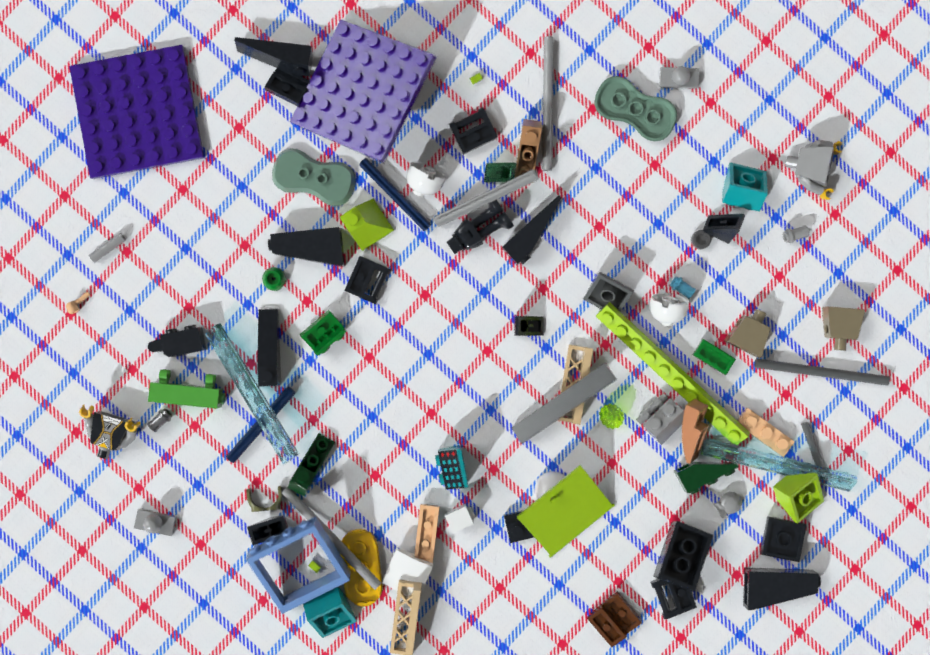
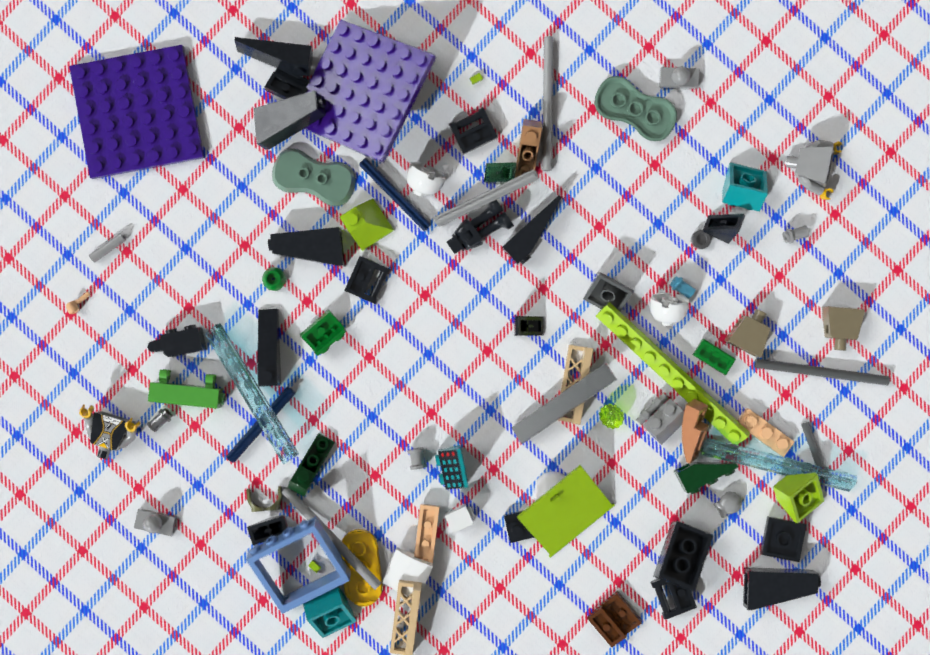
none -> slope [253,91,327,150]
none -> light grey bush [407,448,427,470]

